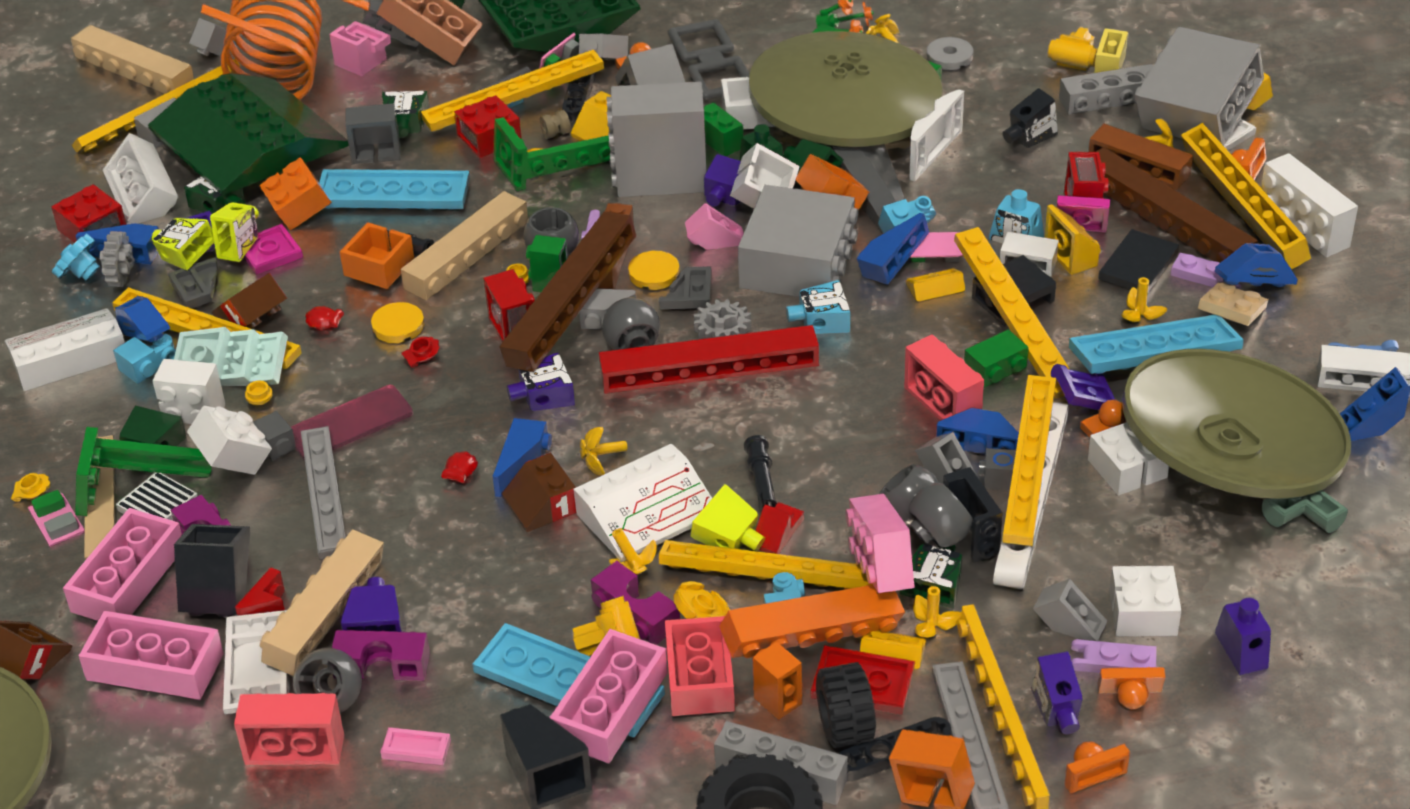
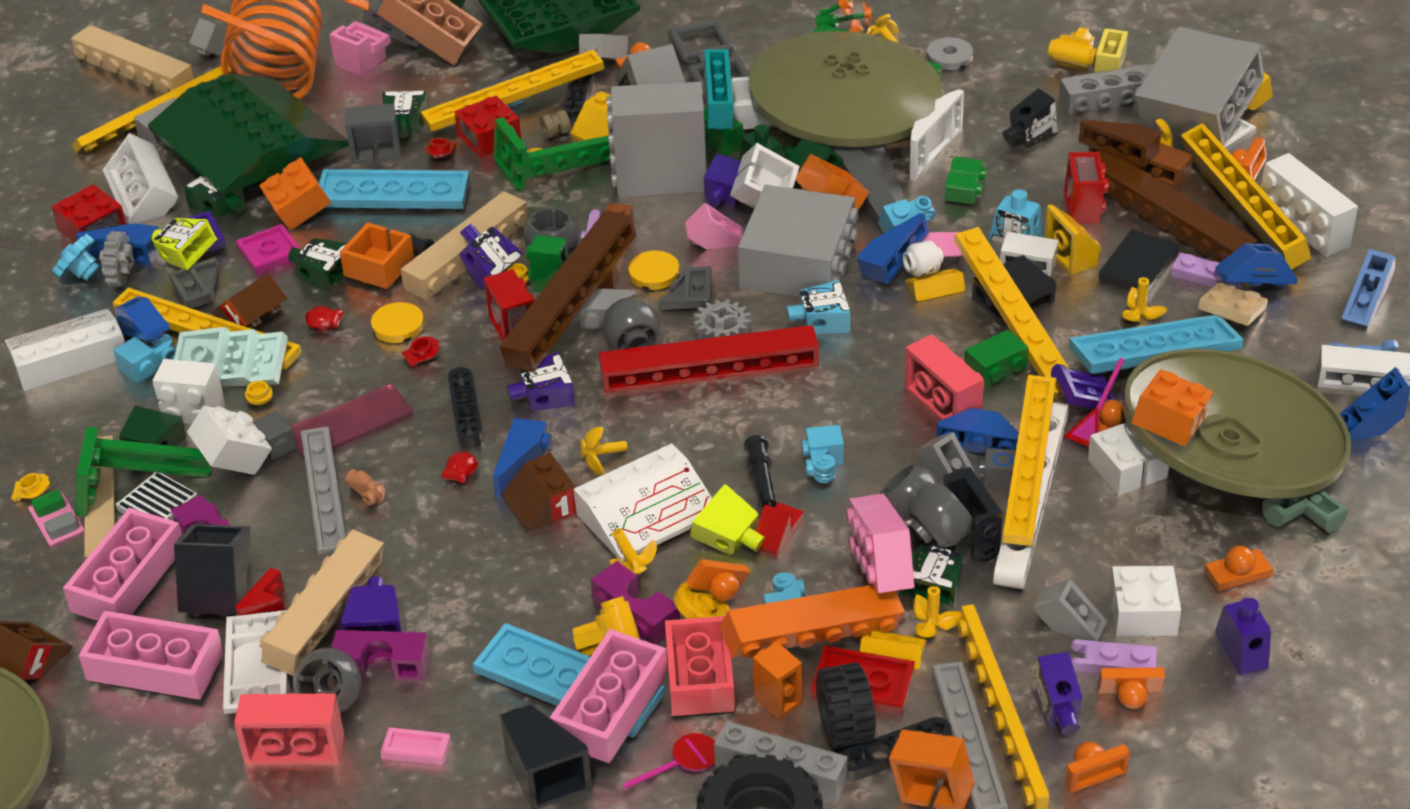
neon yellow torso [210,203,259,262] -> none
piece [539,33,579,69] -> none
yellow plate [659,540,873,589] -> none
dark pink tile [1057,195,1110,233] -> none
none -> dark green torso [288,238,347,293]
none -> nougat arm [345,469,386,506]
none -> red animal [425,138,457,159]
none -> black beam [448,367,483,448]
none -> torso [459,223,523,289]
none -> red piece [623,733,716,789]
none -> orange tile [686,559,751,602]
none -> teal brick [704,49,733,130]
none -> medium azure brick [801,425,844,483]
none -> white head [903,240,944,277]
none -> green brick [944,156,987,205]
none -> dark pink piece [1063,358,1124,447]
none -> reddish brown slope [1078,120,1161,168]
none -> orange piece [1131,369,1214,446]
none -> orange tile [1204,546,1273,591]
none -> medium blue slope [1341,249,1395,328]

